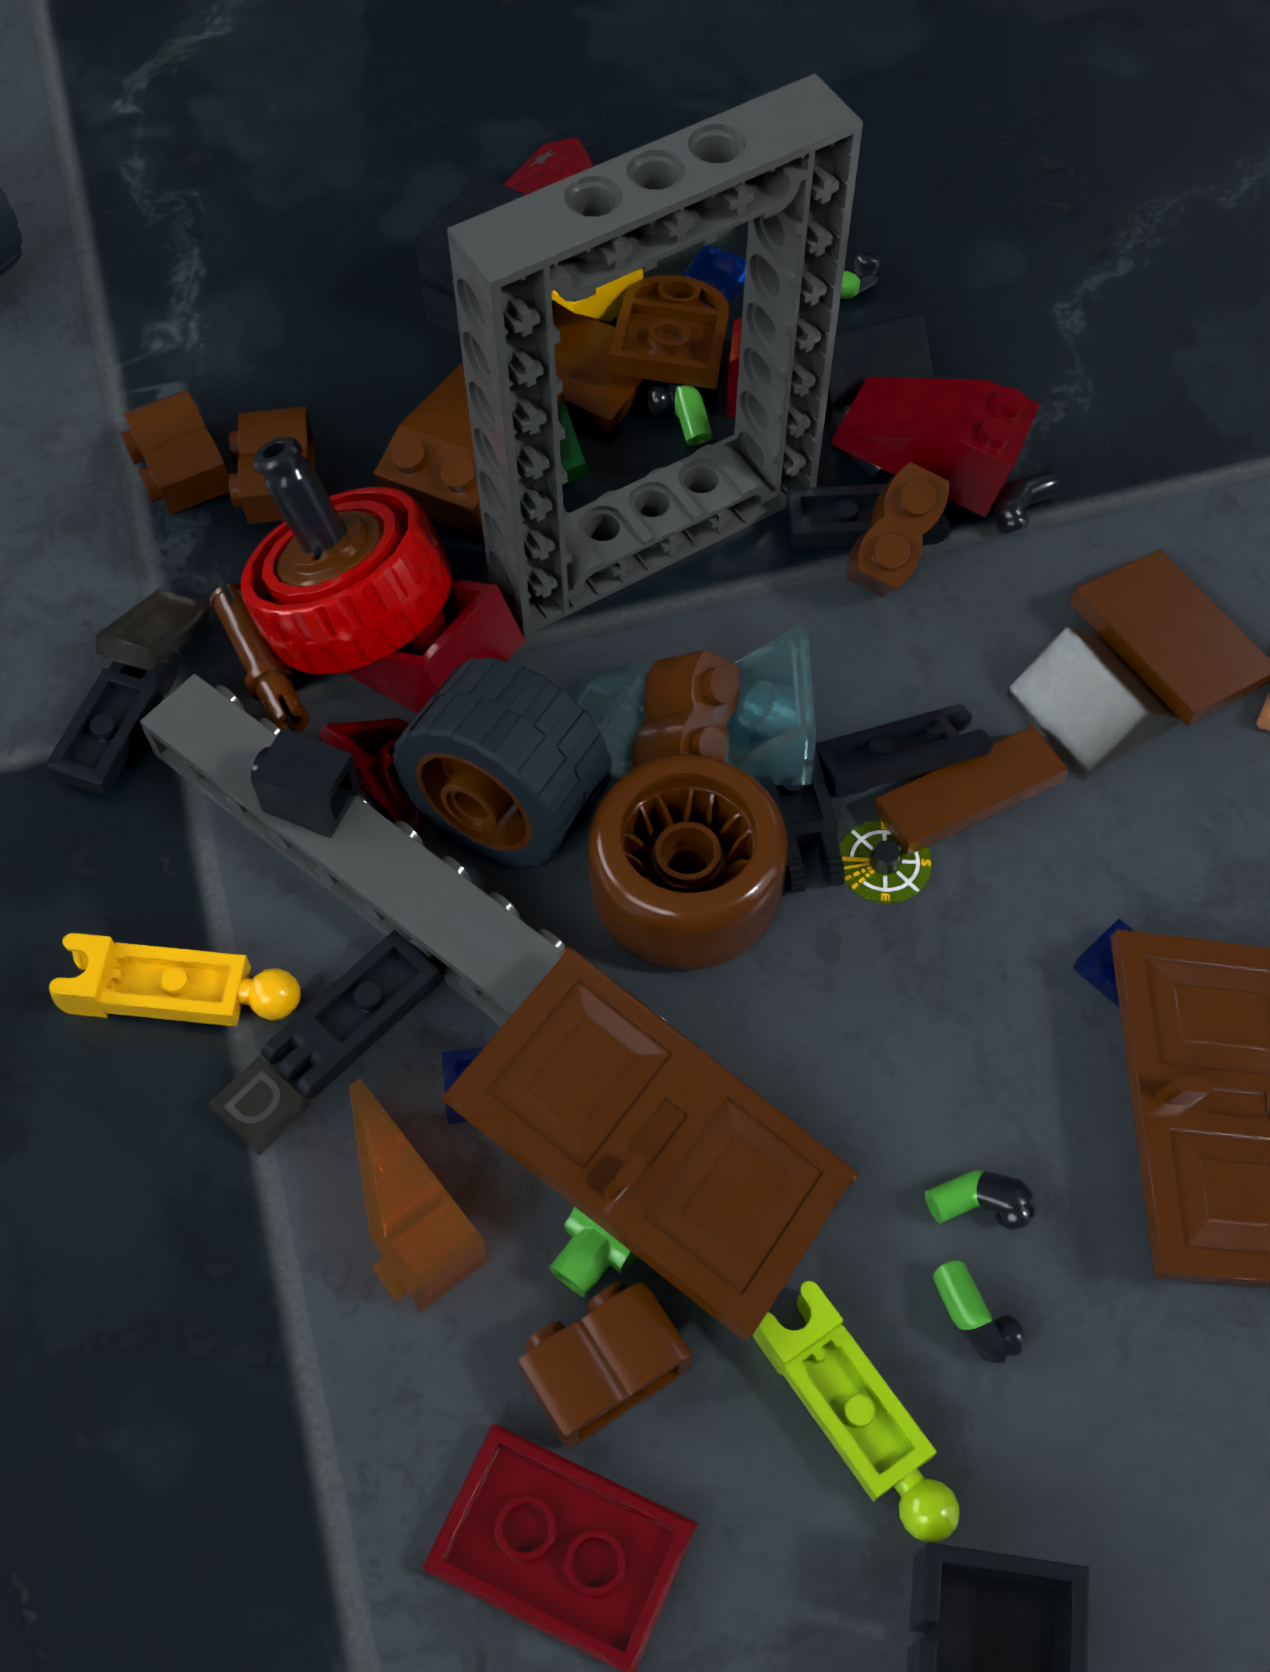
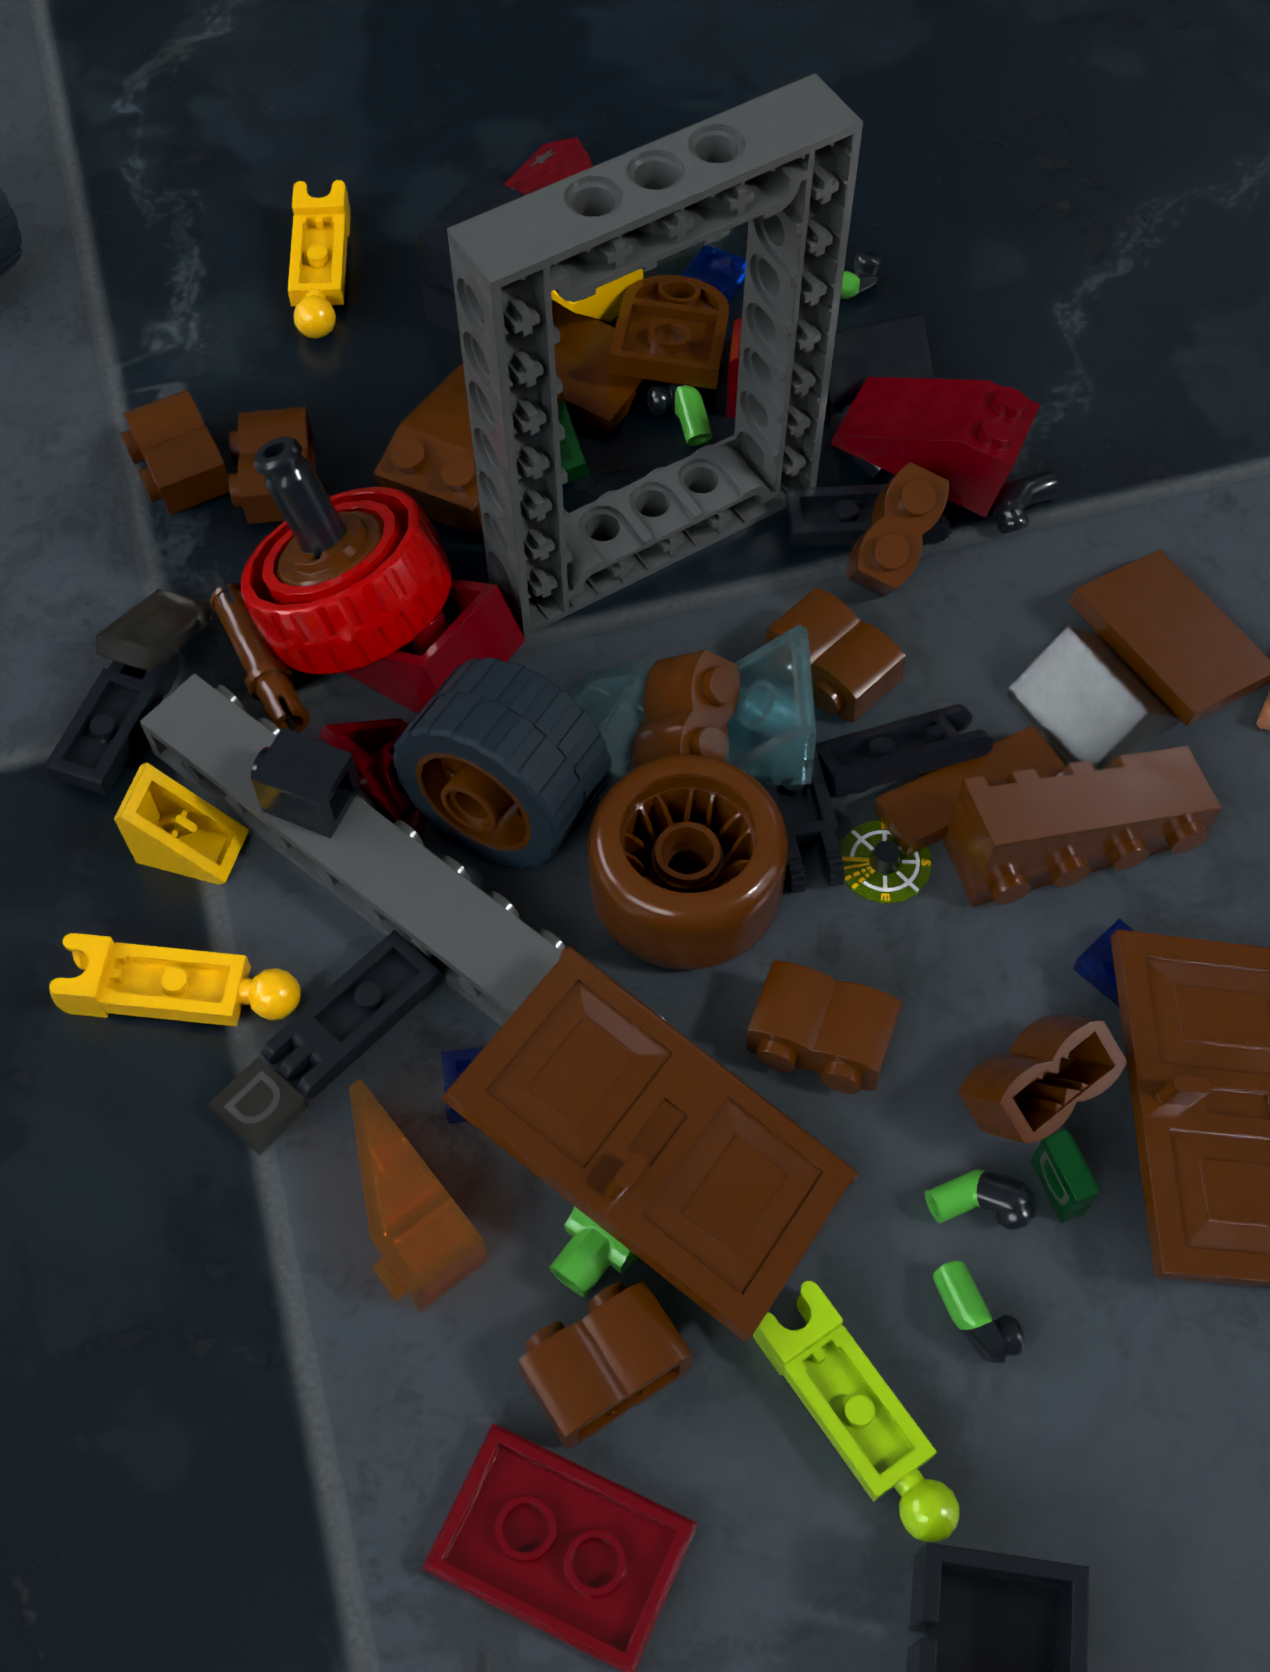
none -> yellow slope [114,763,249,885]
none -> yellow plate [288,180,350,339]
none -> reddish brown brick [746,960,902,1094]
none -> reddish brown brick [766,587,906,723]
none -> reddish brown wedge [944,746,1222,907]
none -> reddish brown brick [958,1014,1127,1144]
none -> dark green tile [1030,1129,1100,1223]

